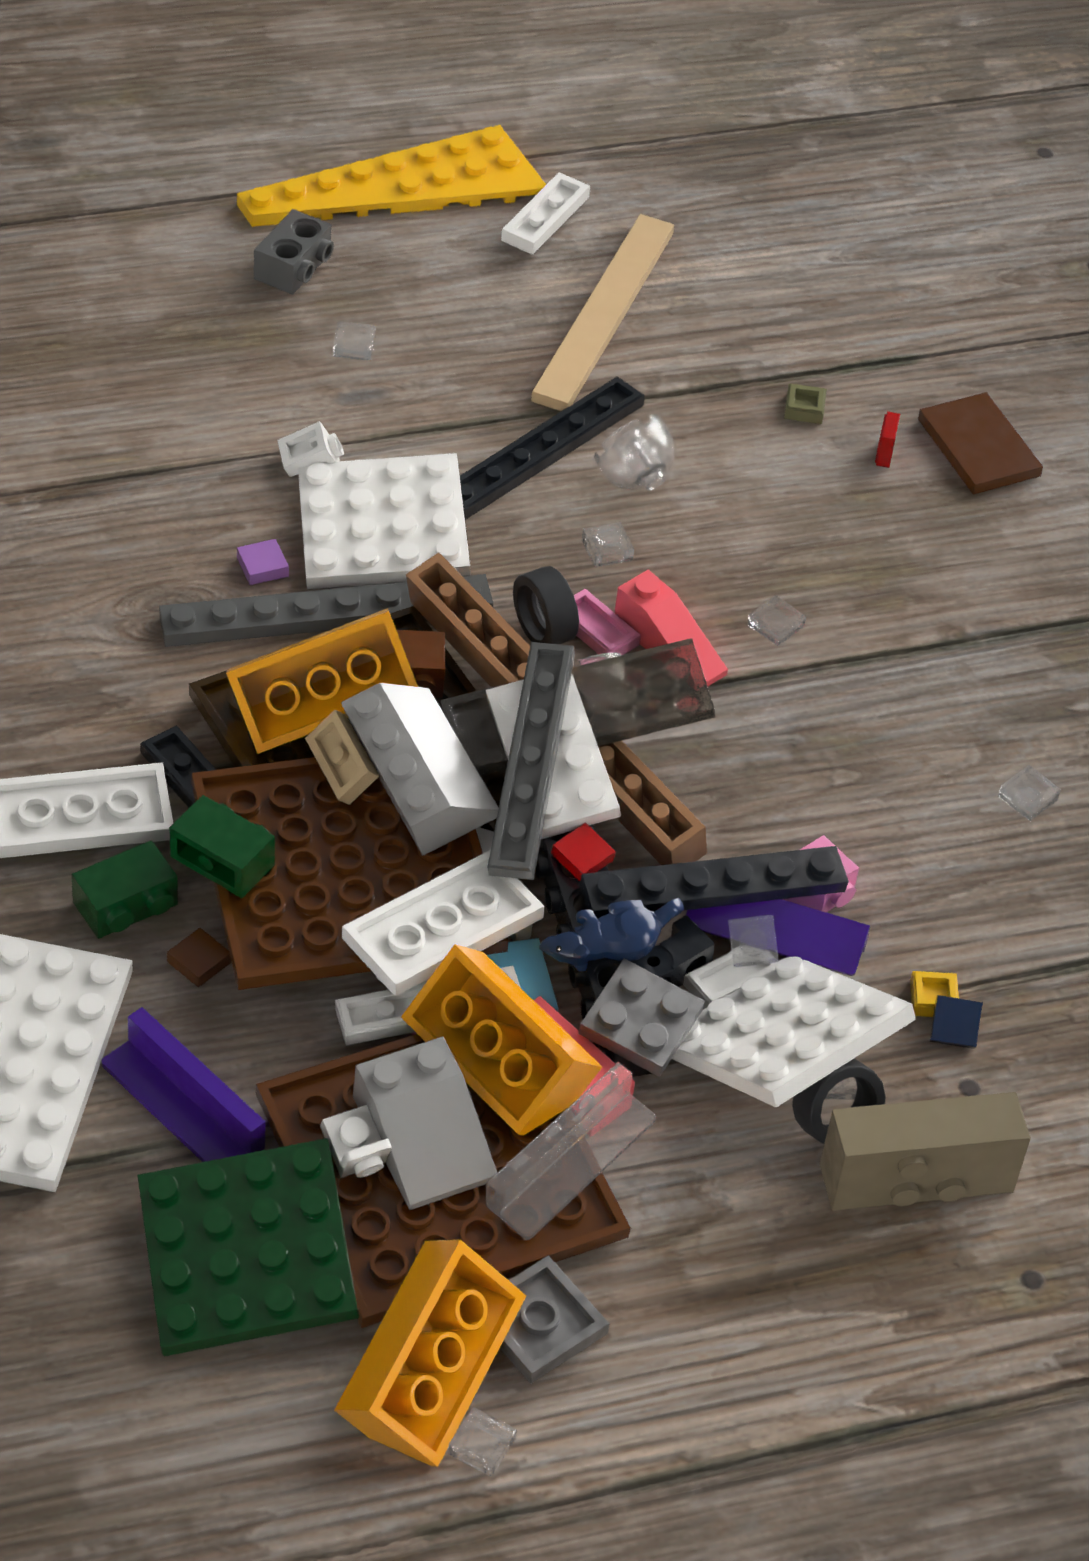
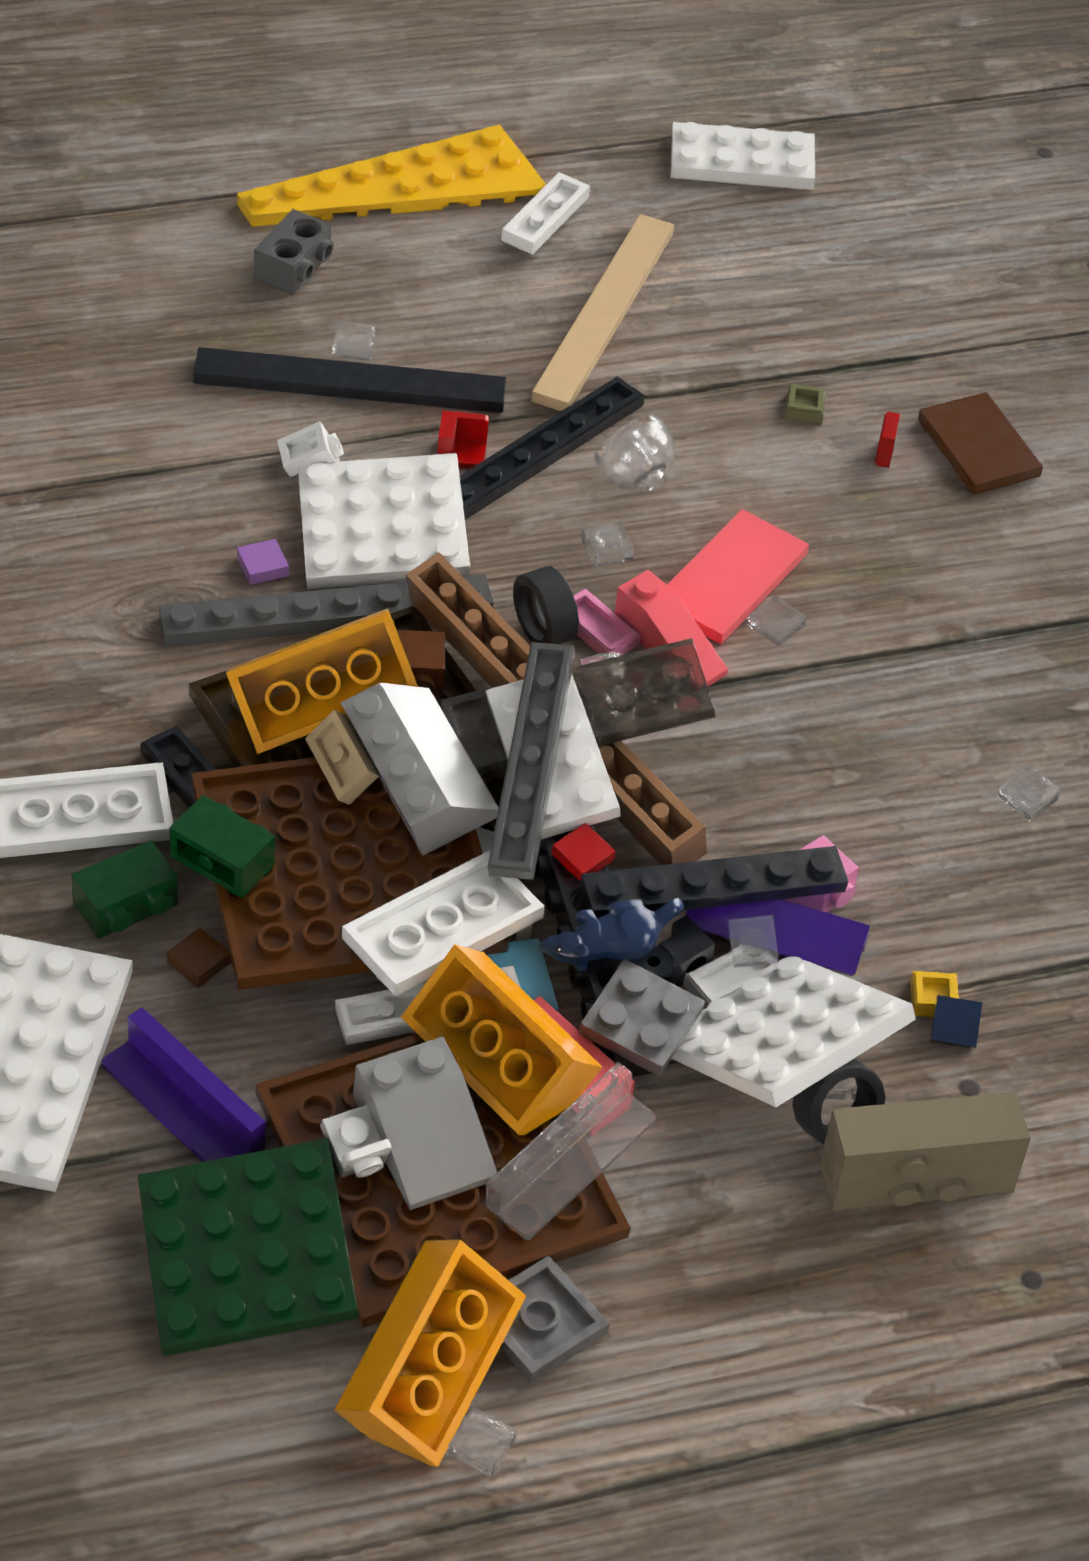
none -> black tile [193,347,506,413]
none -> red panel [437,410,489,469]
none -> coral tile [667,509,809,644]
none -> white plate [670,122,815,190]

